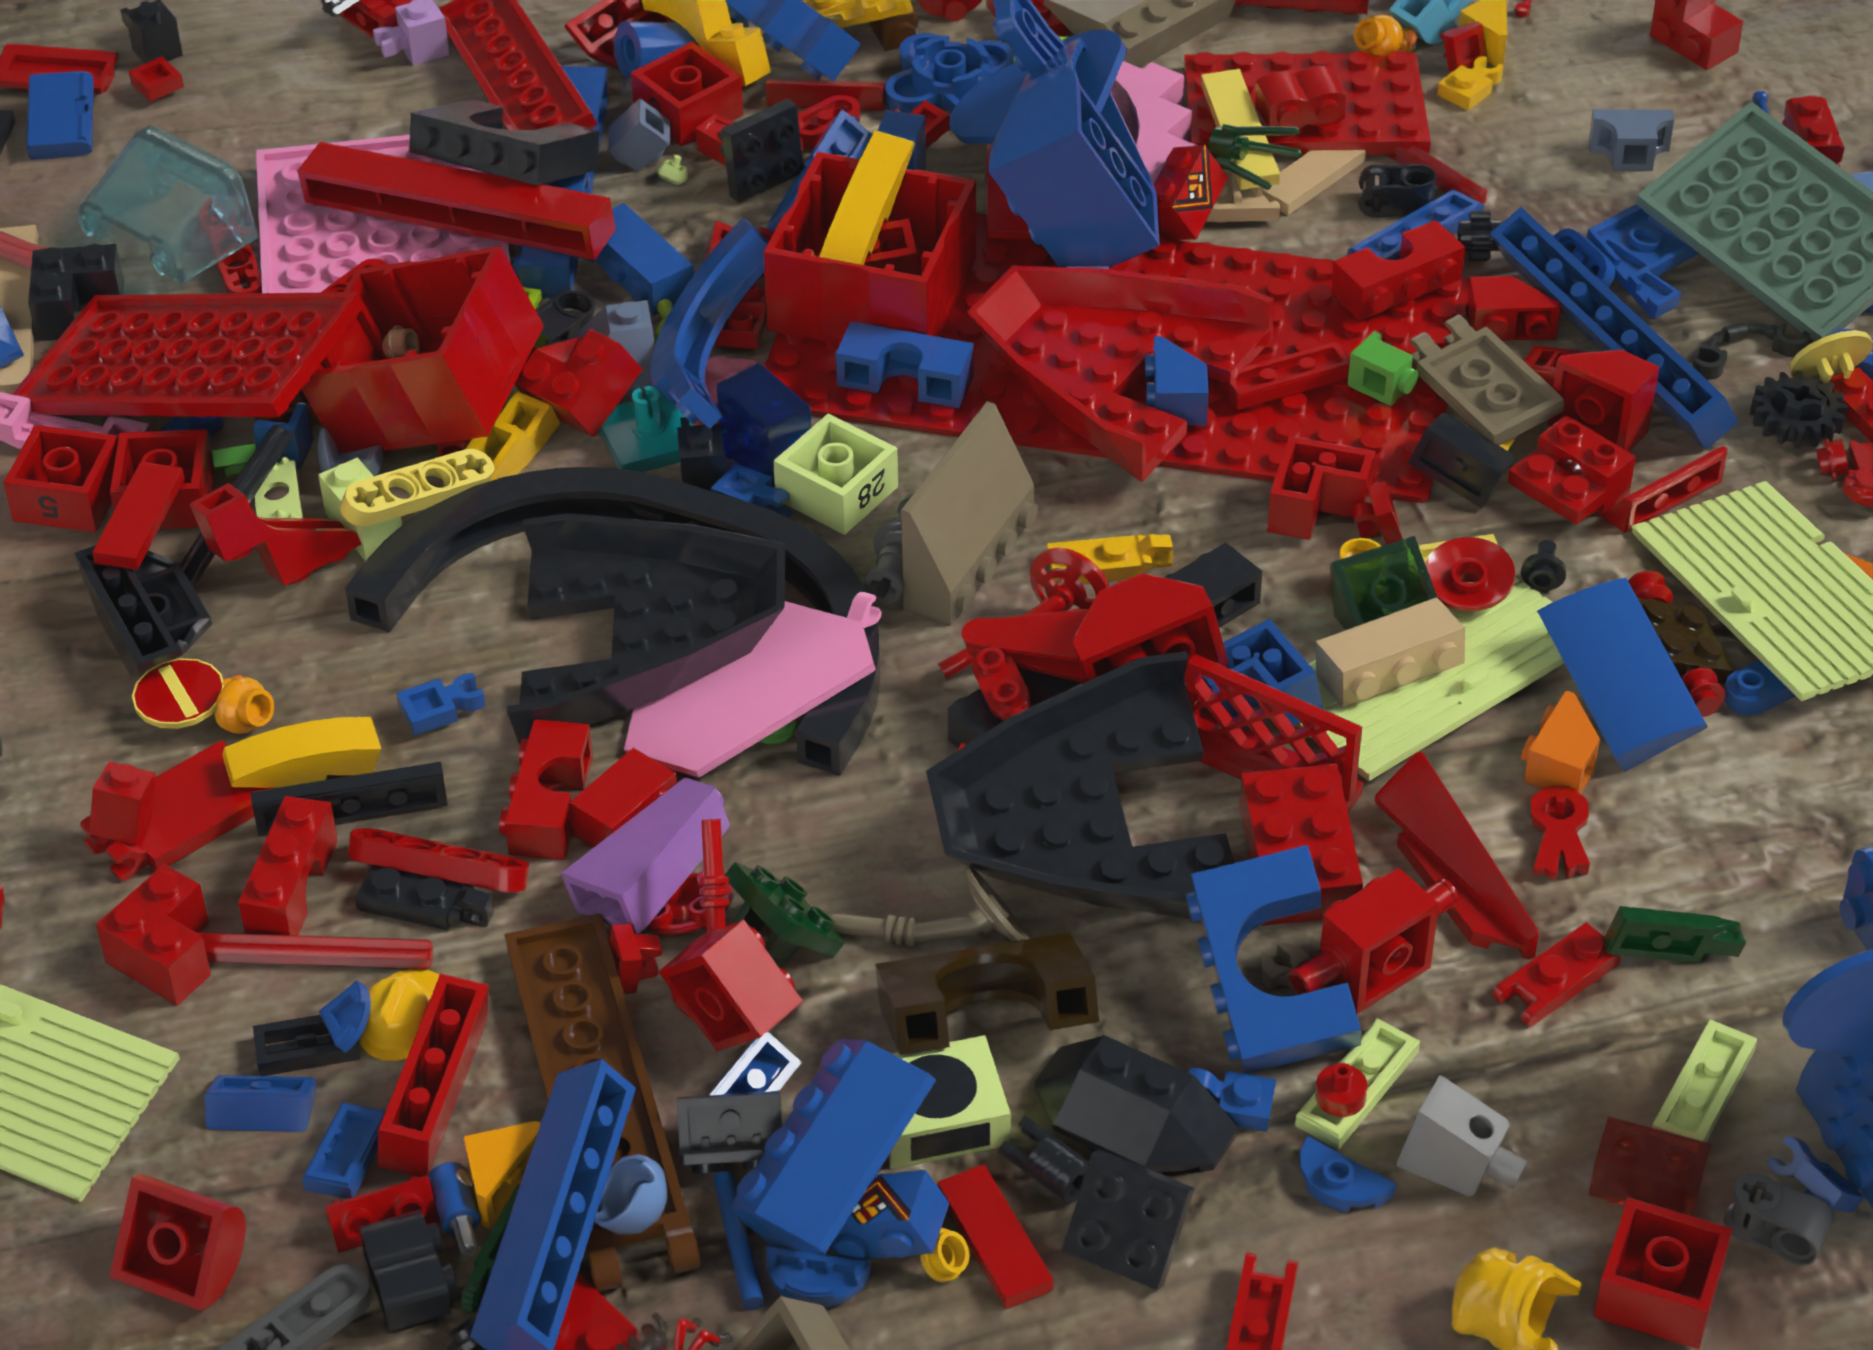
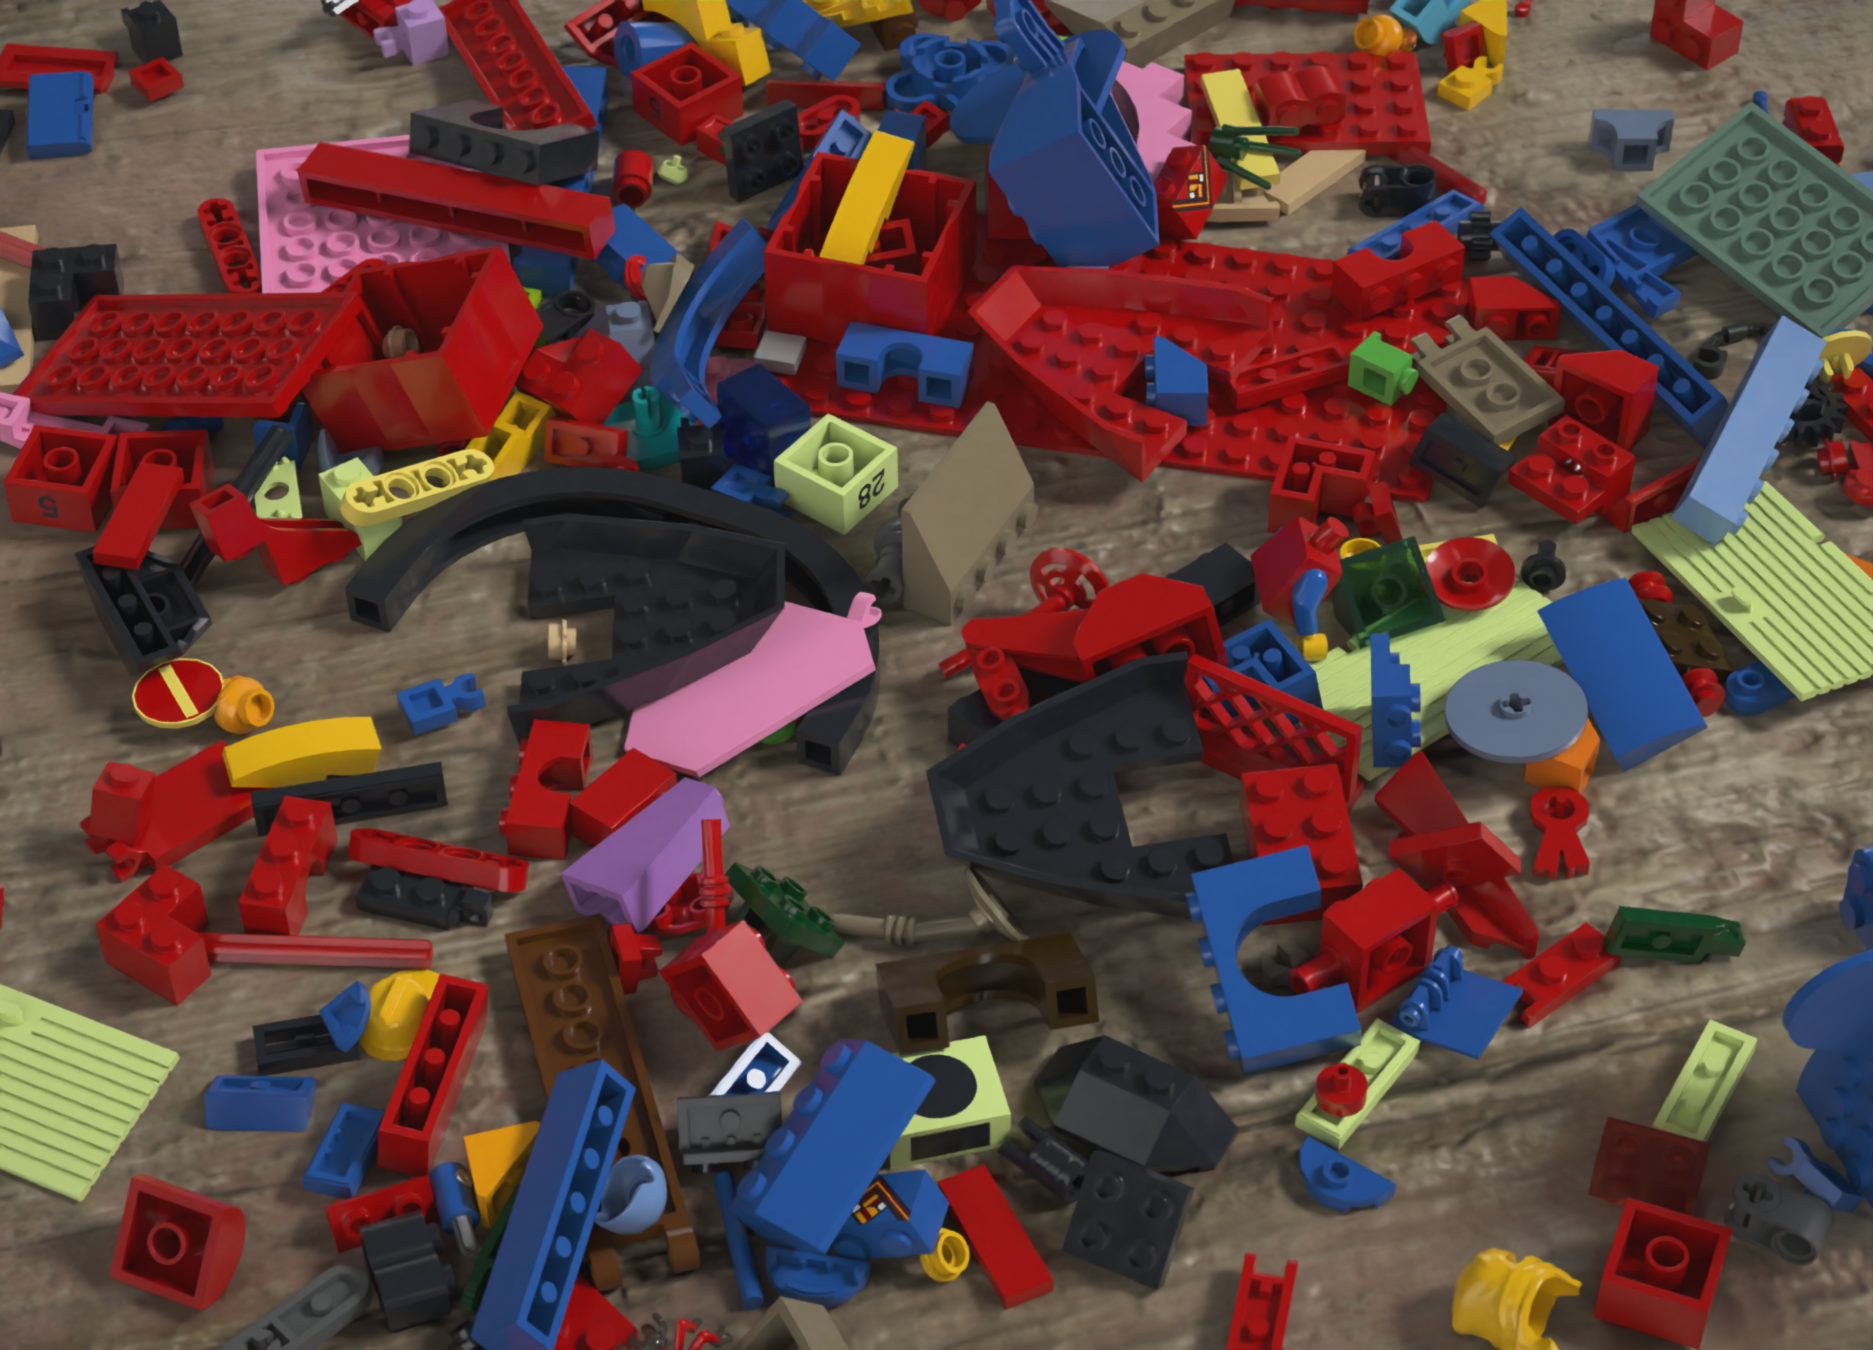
clear light blue windscreen [77,125,259,284] -> none
bright green plate [211,444,256,478] -> none
sand blue brick [608,99,670,172] -> none
yellow hinge [1047,534,1173,584] -> none
blue plate [1189,1068,1276,1132] -> none
tan brick [1316,597,1465,708] -> none
light grey torso [1396,1075,1528,1196] -> none
none -> red hinge [544,416,640,472]
none -> tan plate [548,620,576,664]
none -> red brick [612,150,654,209]
none -> dark tan piece [623,253,694,333]
none -> light grey tile [754,331,807,375]
none -> red torso [1250,517,1349,661]
none -> blue plate [1370,634,1421,768]
none -> red plate [1389,821,1521,889]
none -> blue hinge [1389,945,1523,1060]
none -> sand blue piece [1445,660,1588,764]
none -> medium blue brick [1670,315,1827,546]

